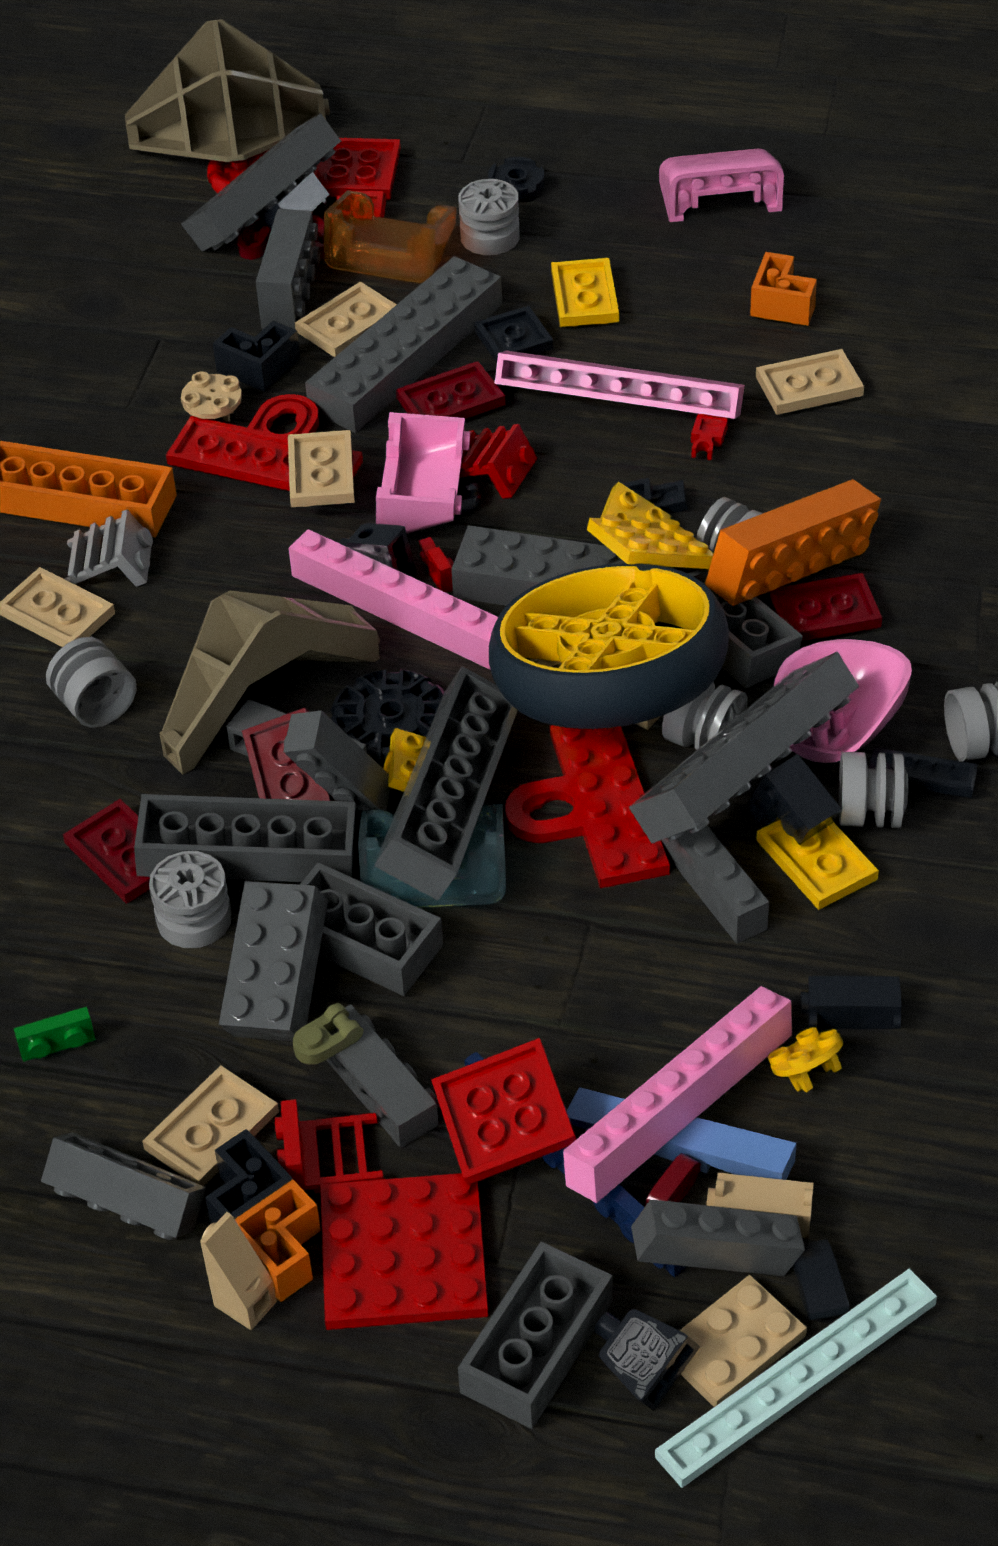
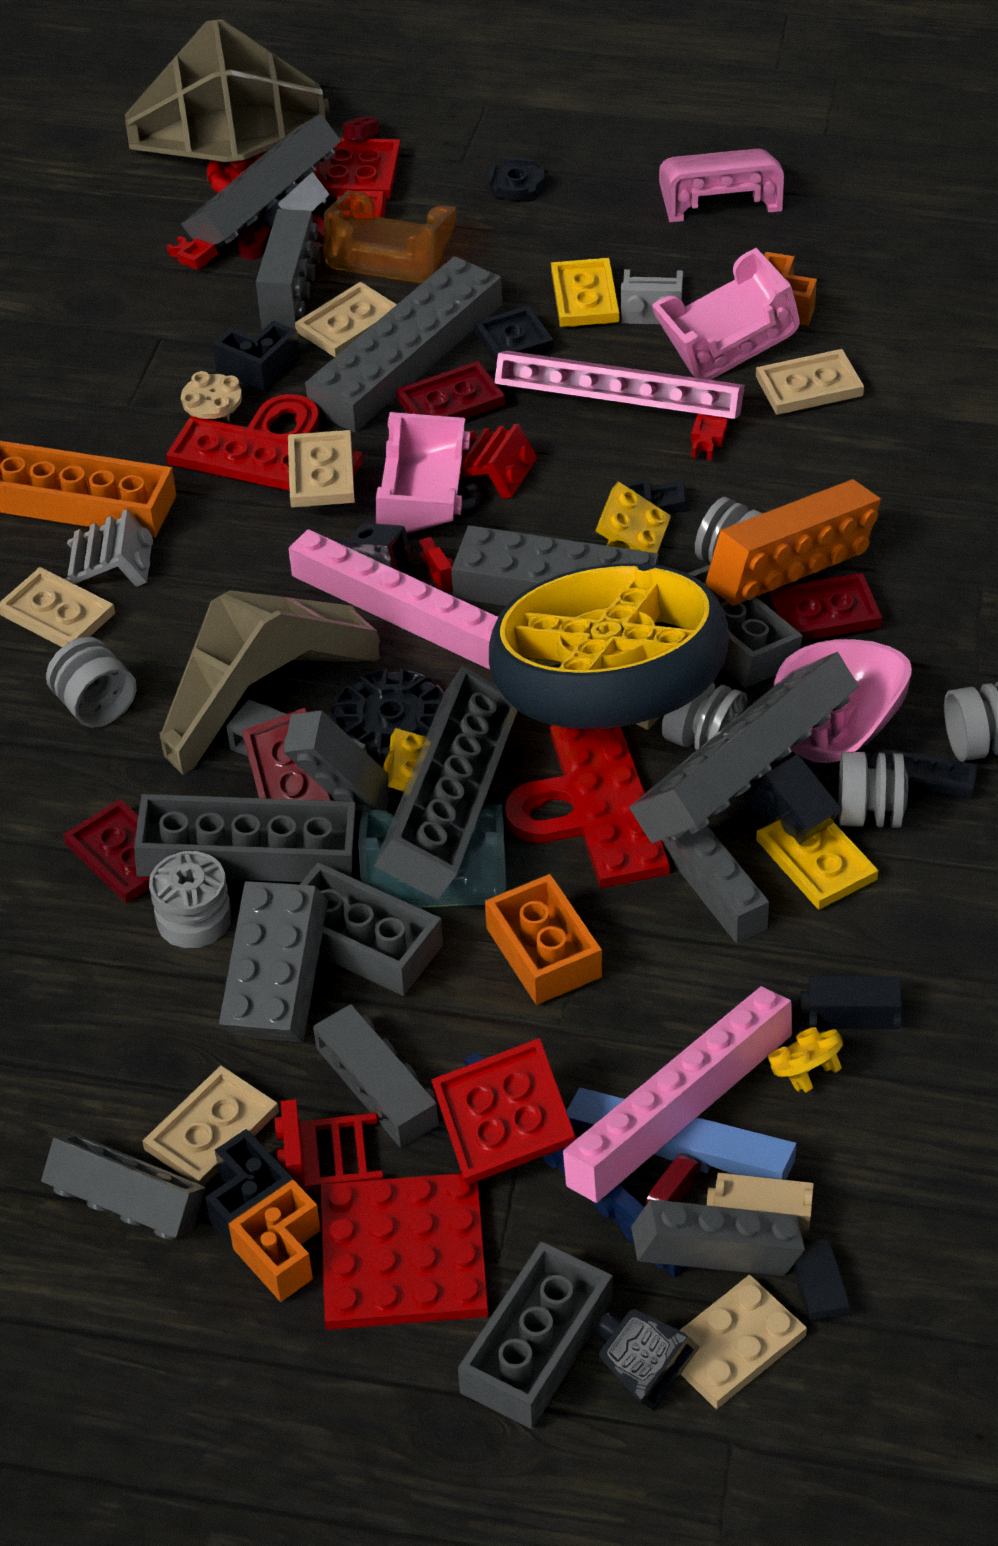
green plate [13,1006,96,1062] -> none
tan slope [200,1212,277,1330] -> none
olive plate [293,1003,364,1065] -> none
light grey wheel [458,179,520,255] -> none
yellow plate [587,515,714,569] -> none
light aqua plate [655,1269,937,1488] -> none
none -> red plate [166,236,218,270]
none -> dark red beam [343,117,379,140]
none -> orange brick [485,874,602,1005]
none -> light grey plate [621,269,683,324]
none -> bright pink windscreen [652,248,800,380]

